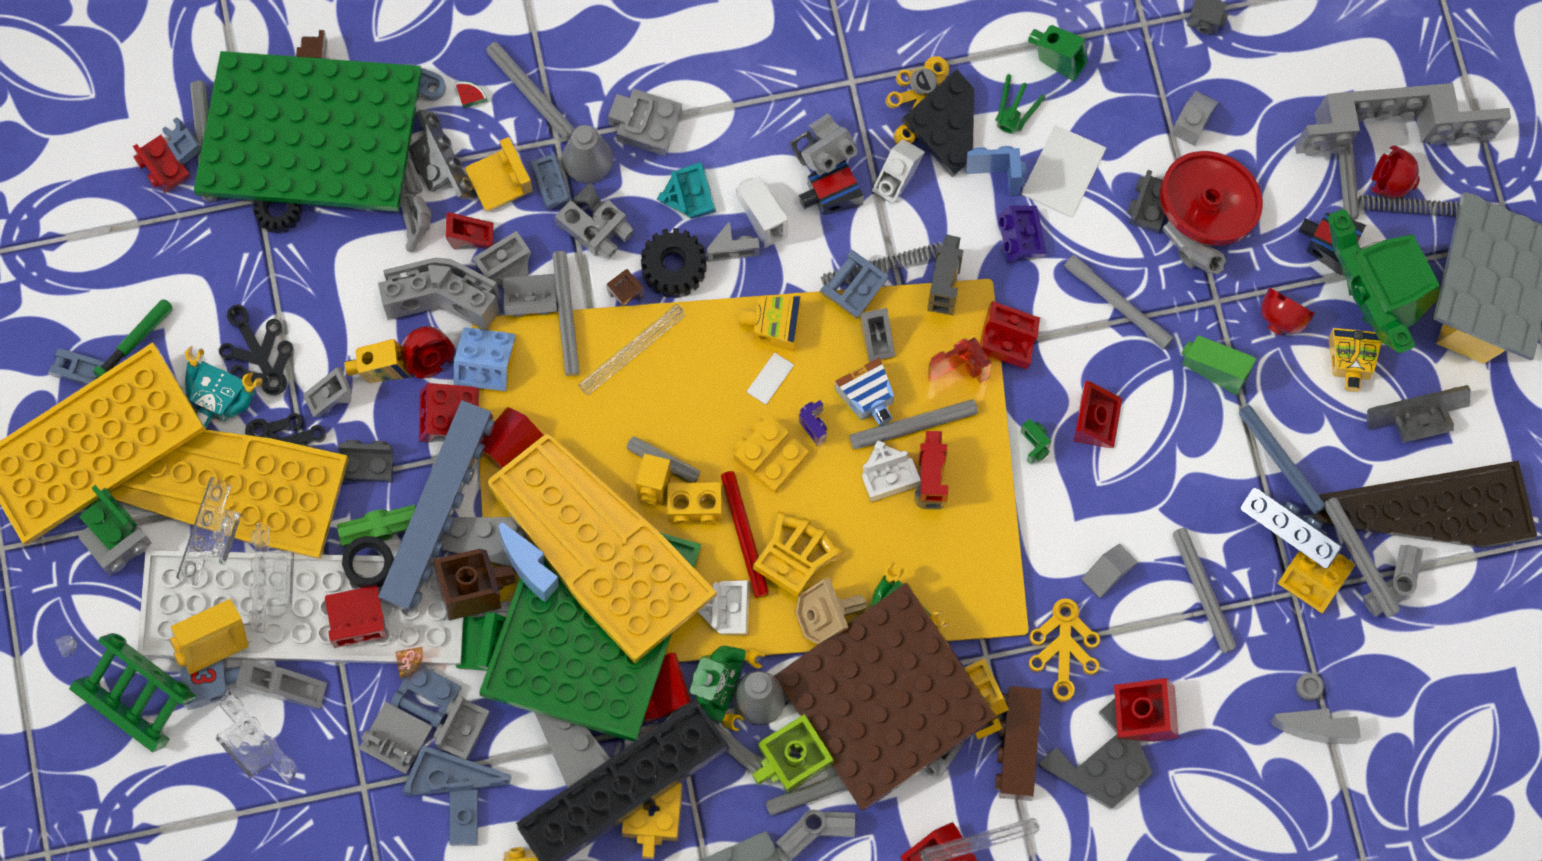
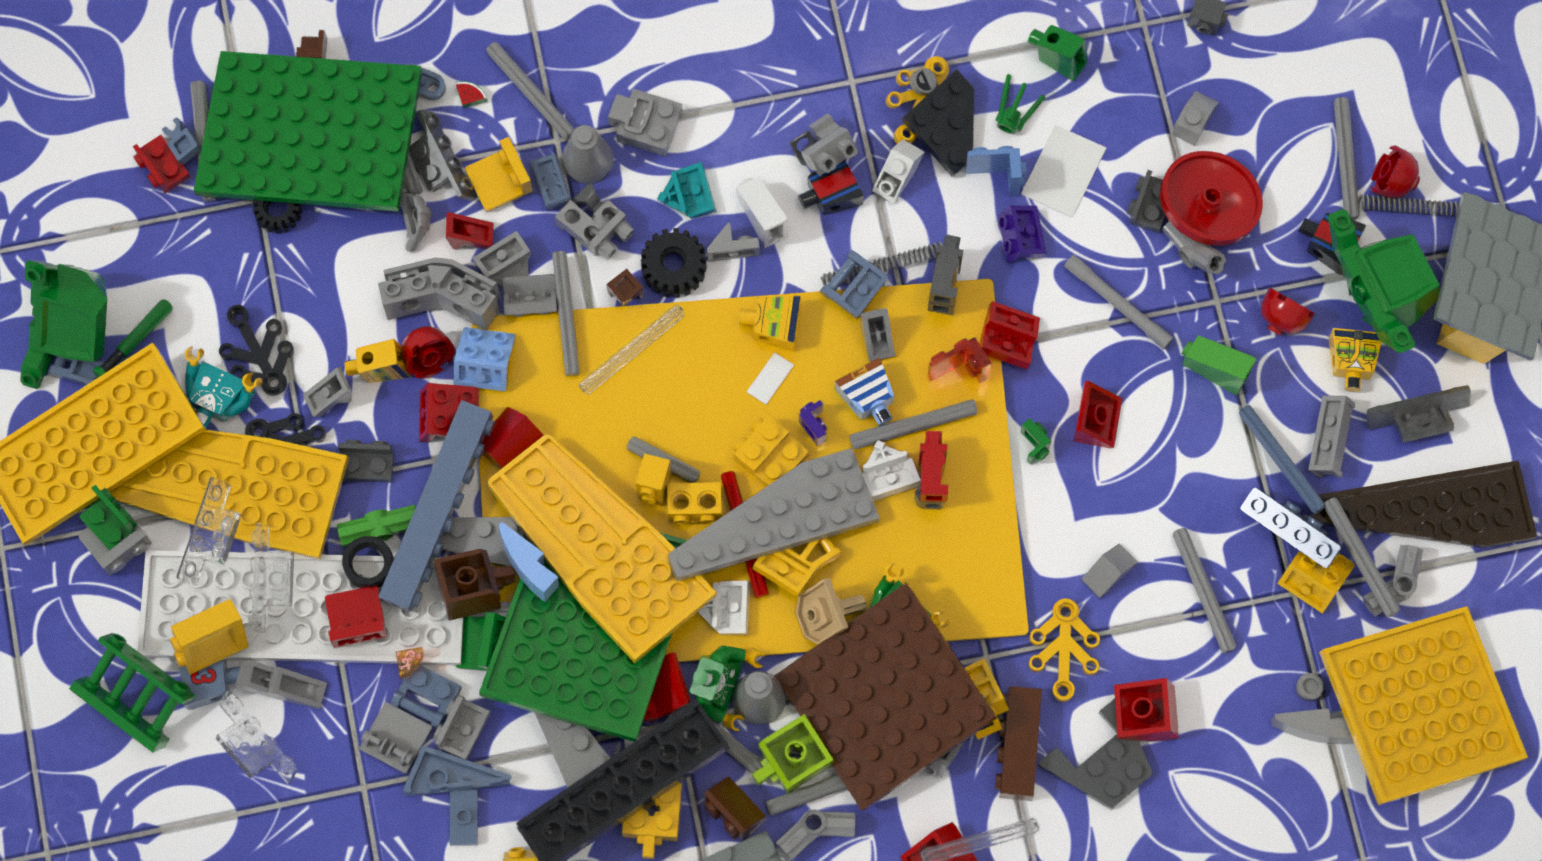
clear hinge [55,635,77,659] -> none
light grey bracket [1295,83,1511,156] -> none
none -> green helmet [20,260,107,389]
none -> light grey wing [668,448,880,581]
none -> reddish brown slope [704,776,766,842]
none -> light grey container [1308,396,1356,478]
none -> yellow plate [1319,606,1528,806]

